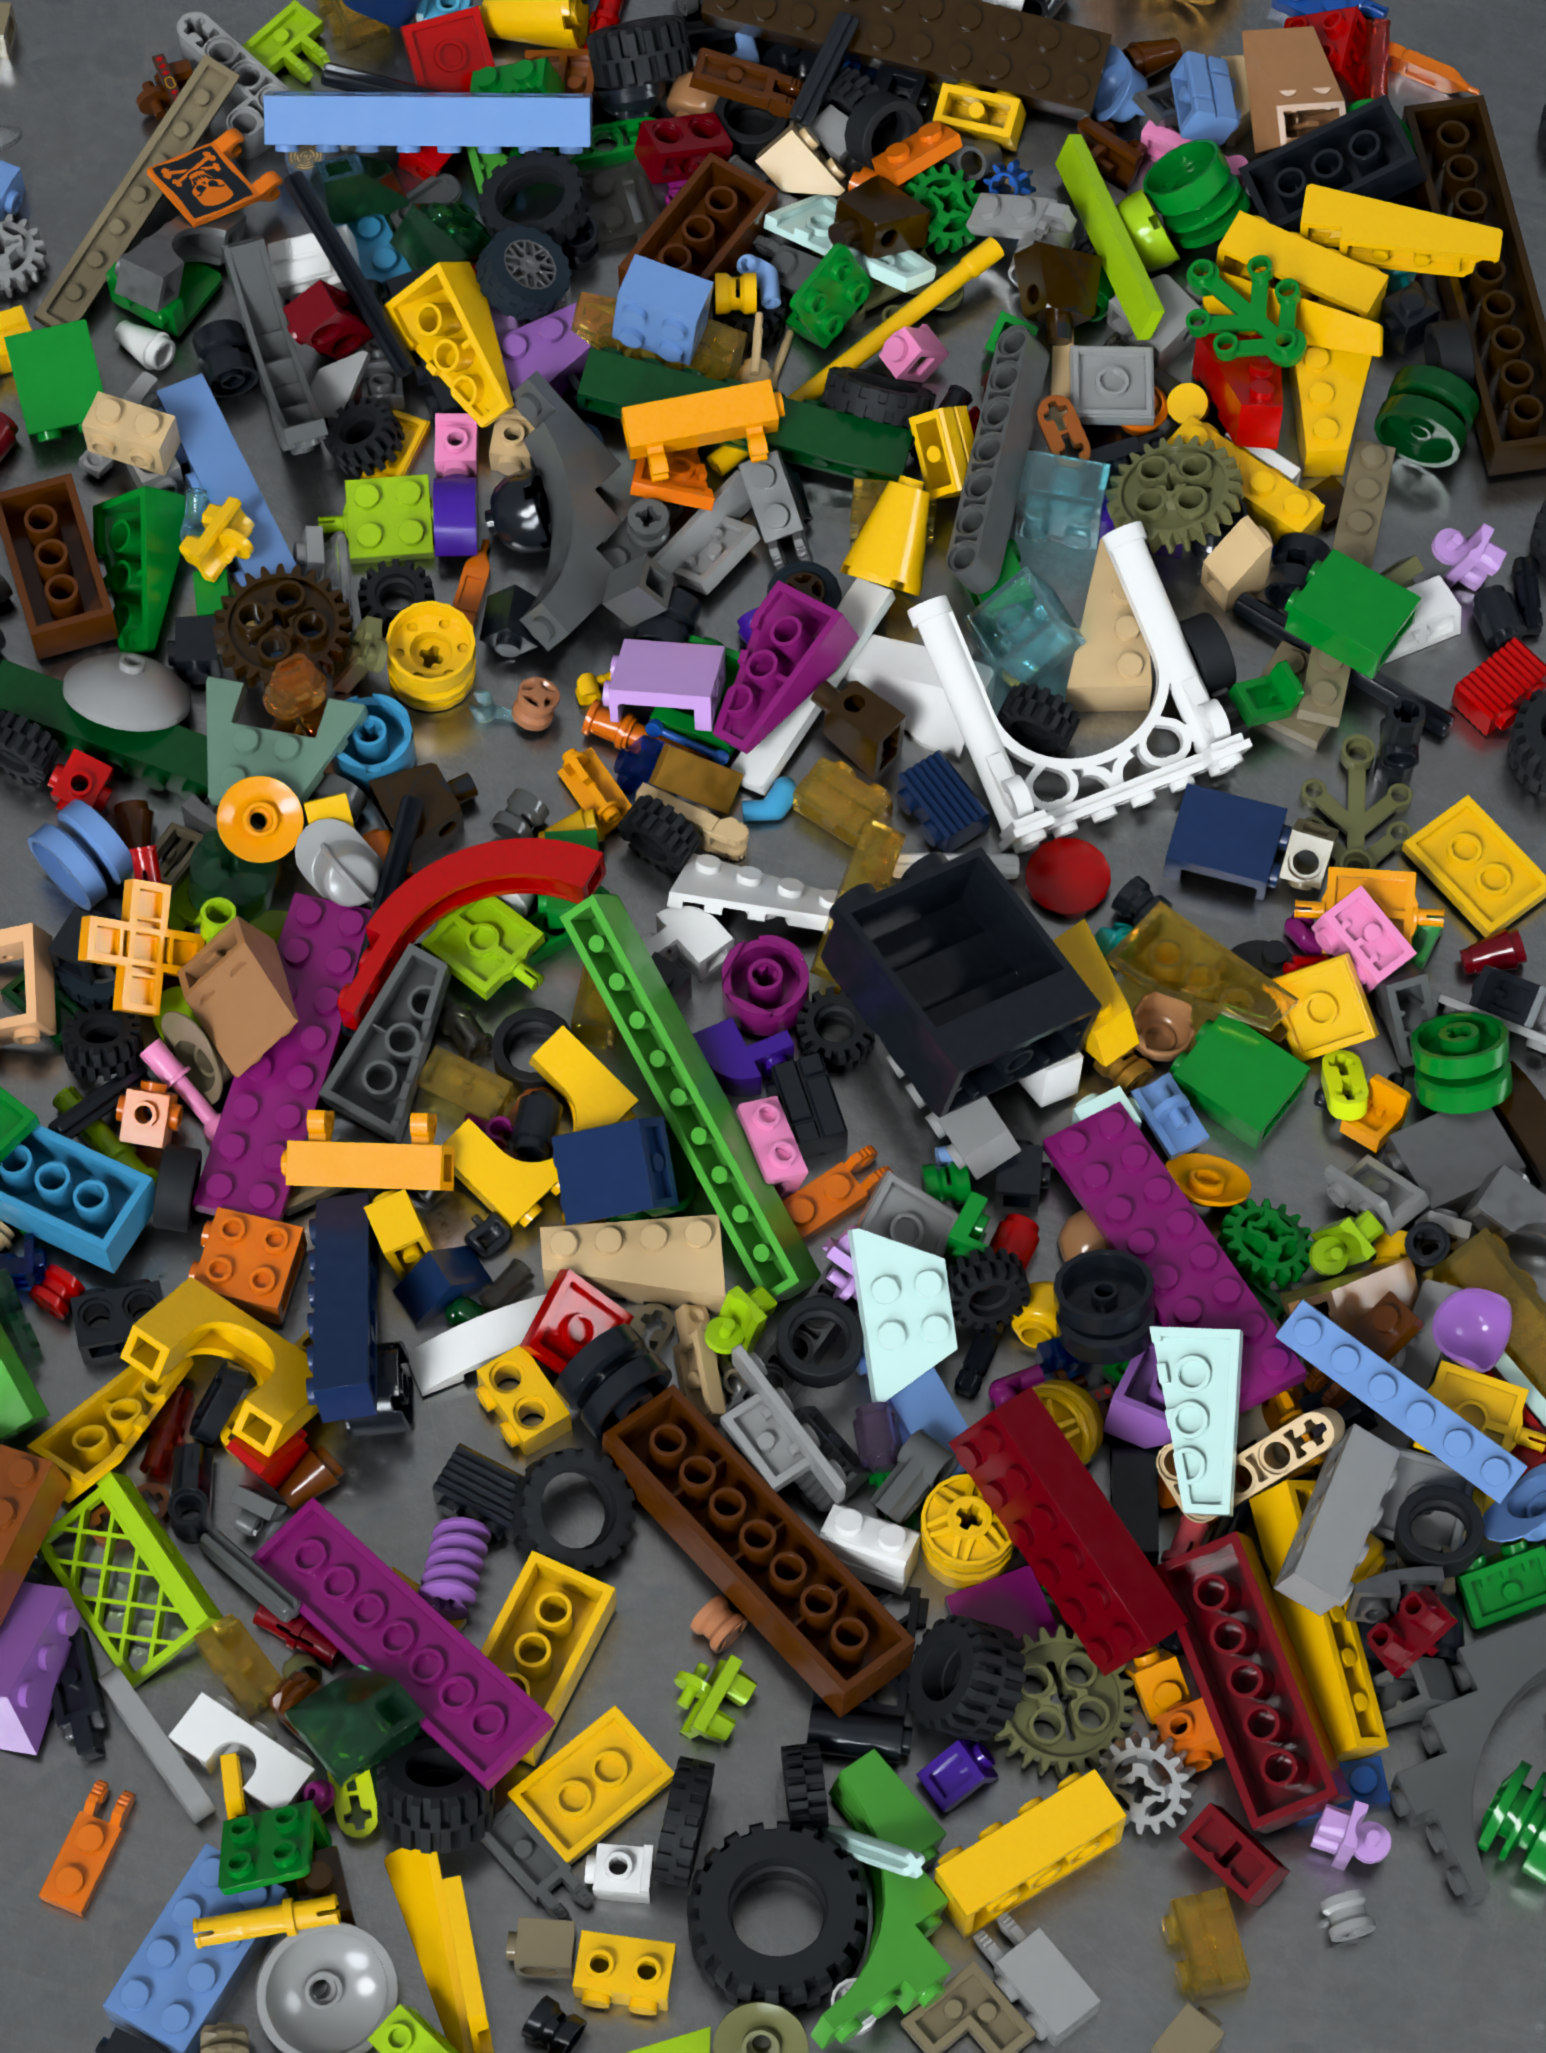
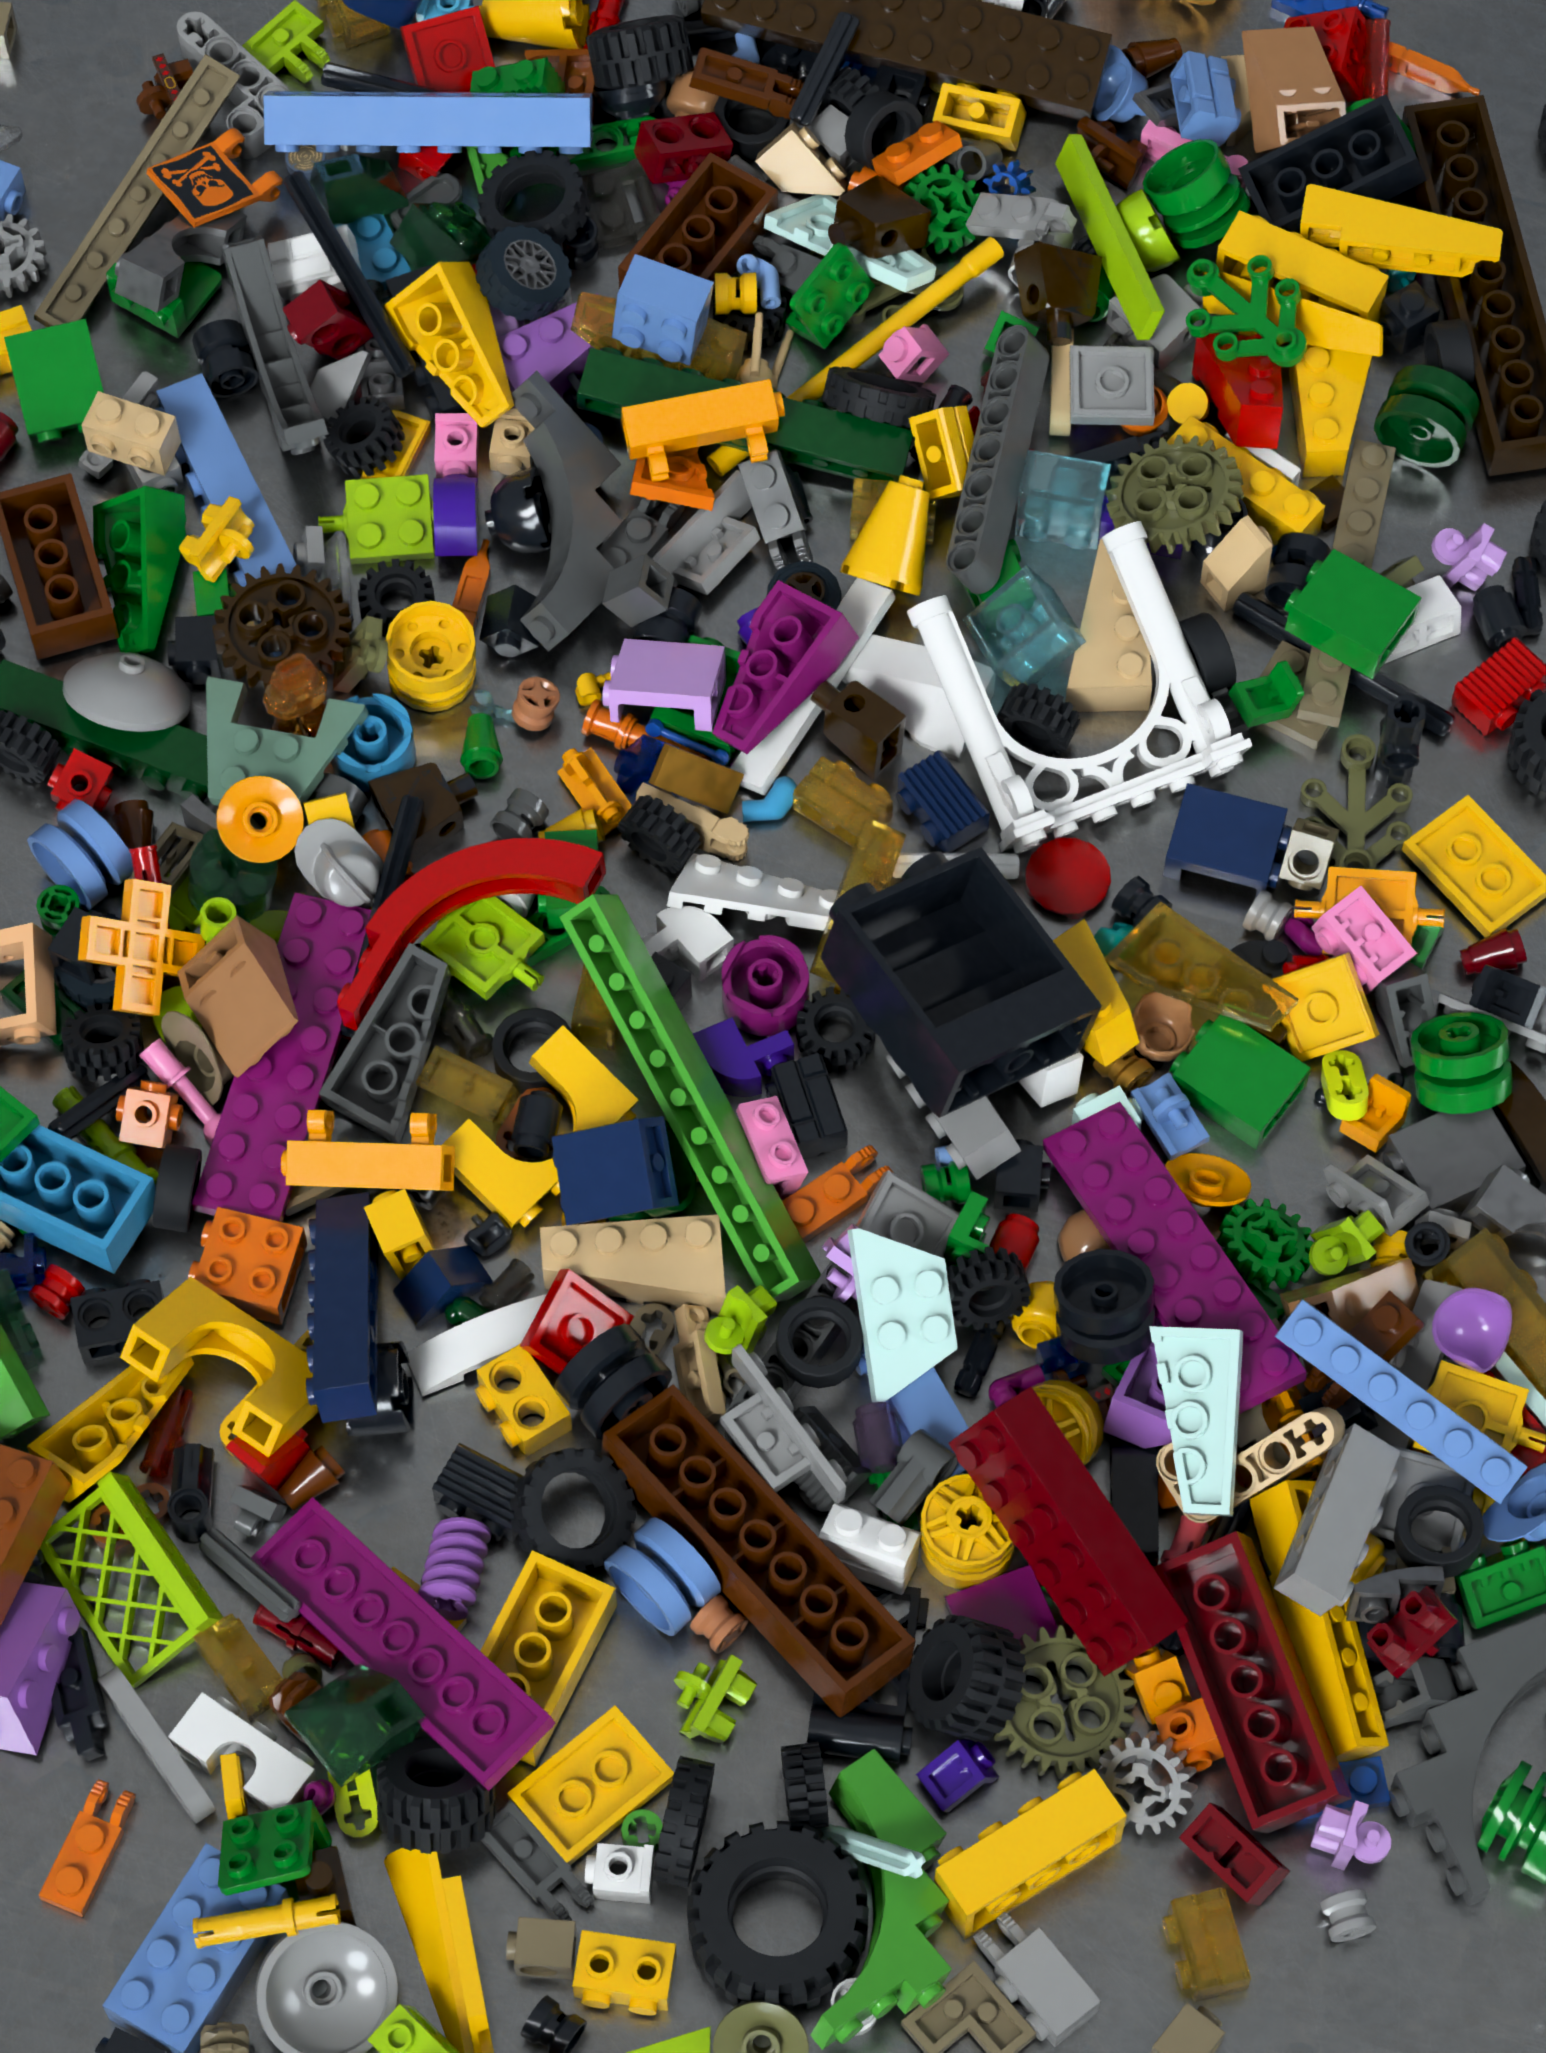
white cone [114,320,176,370] -> none
clear light blue arm [179,488,207,543] -> none
black beam [189,1361,248,1444] -> none
magenta hand [464,1113,513,1150] -> none
dark grey wheel [627,498,670,551] -> none
dark orange beam [1037,395,1091,474] -> none
none -> green wheel [36,885,82,940]
none -> green cone [460,713,503,779]
none -> medium blue wheel [604,1517,721,1636]
none -> bright green bush [621,1809,663,1853]
none -> light grey wheel [1243,890,1294,942]

